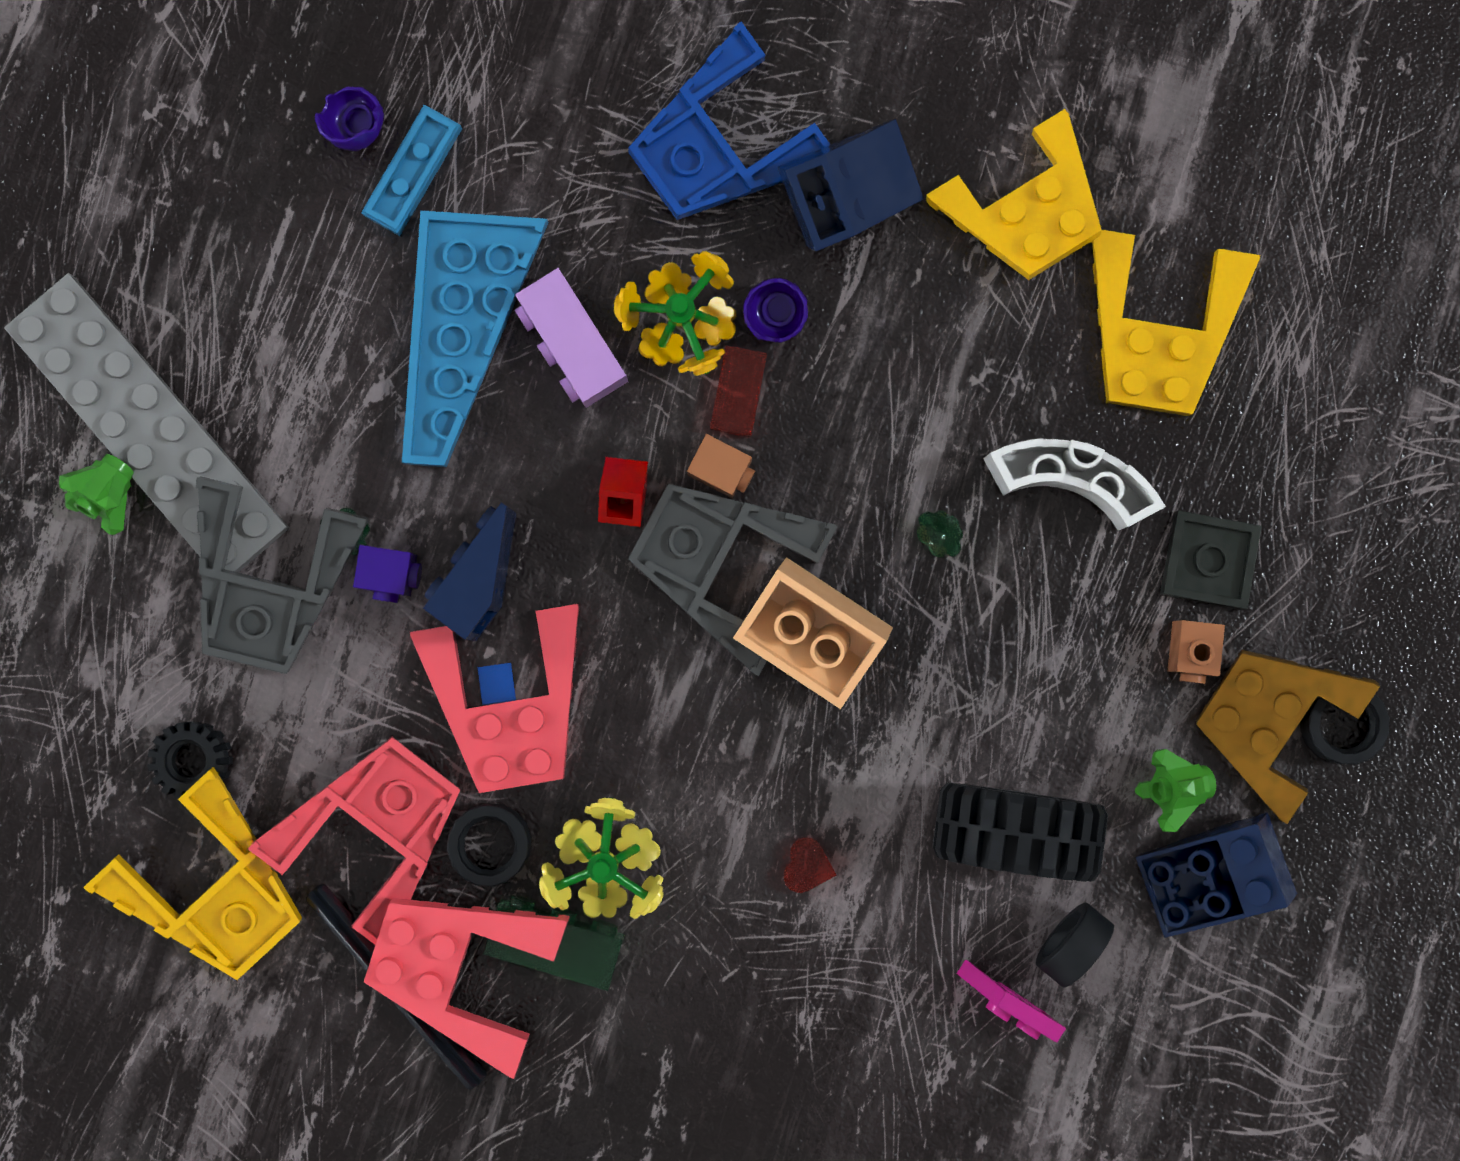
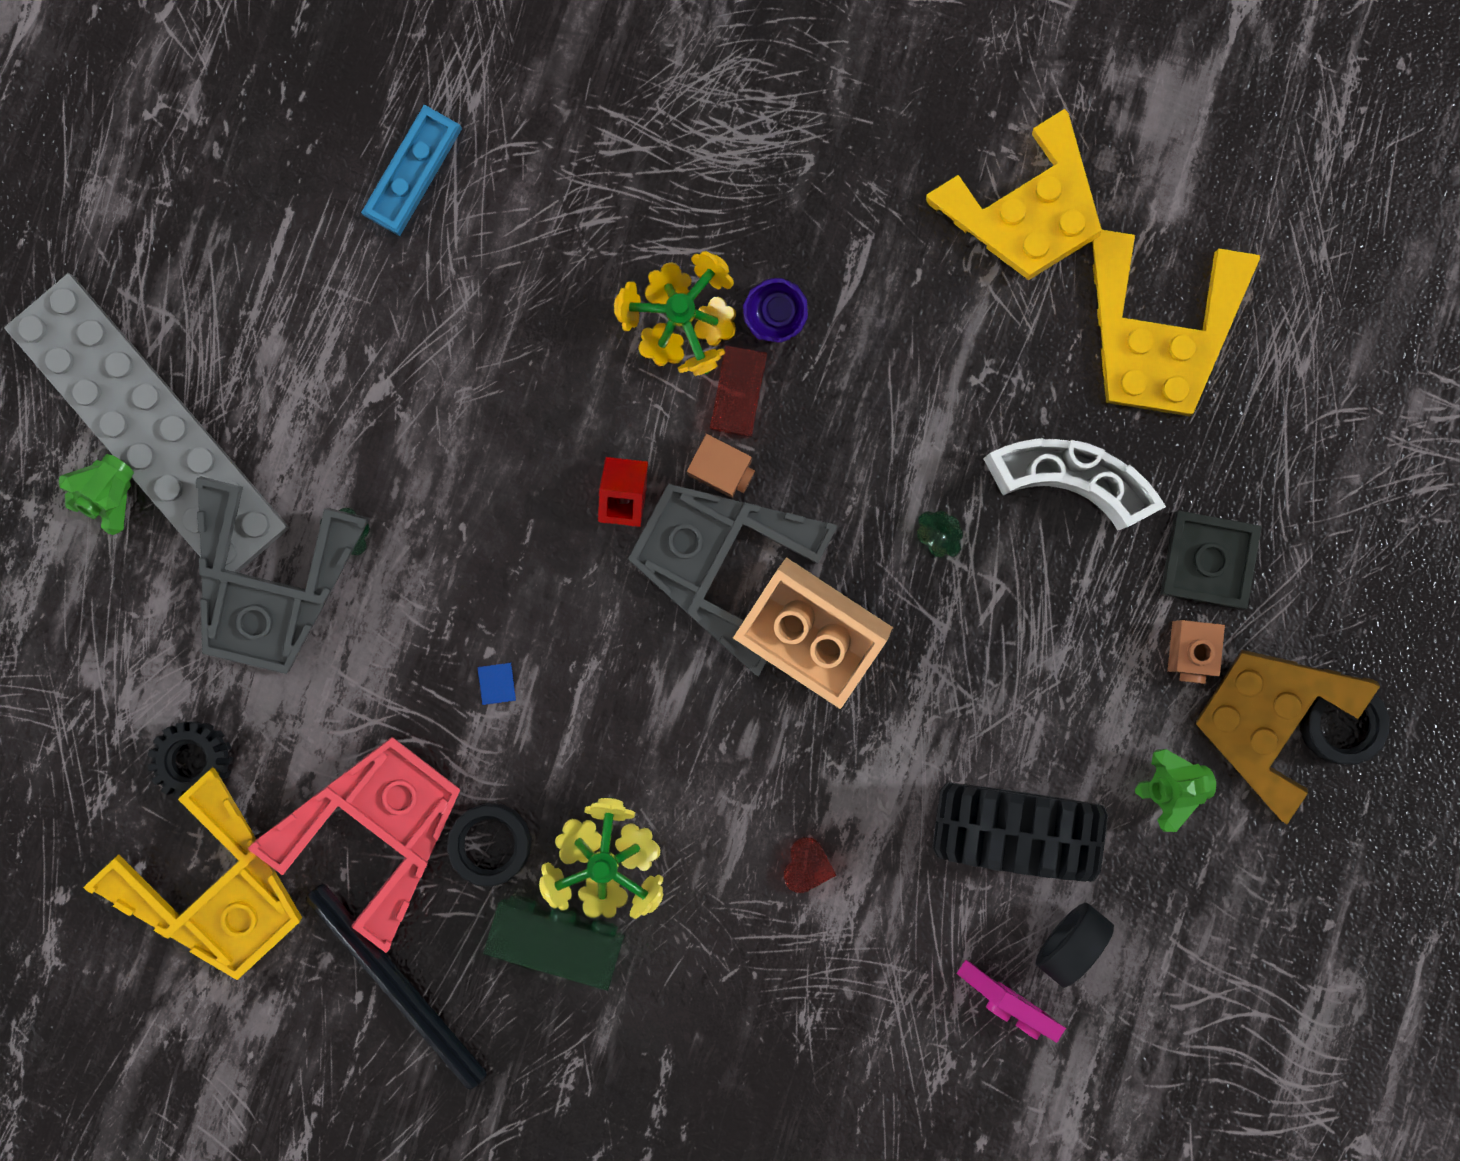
dark purple hair [315,87,384,151] -> none
dark purple brick [353,545,422,603] -> none
coral wing [364,898,570,1079] -> none
dark azure wing [402,210,549,467] -> none
coral wing [410,604,579,793] -> none
dark blue slope [423,502,516,641] -> none
lavender brick [515,268,628,408] -> none
blue wing [628,22,830,220] -> none
dark blue slope [777,119,924,251] -> none
dark blue slope [1136,812,1297,938] -> none

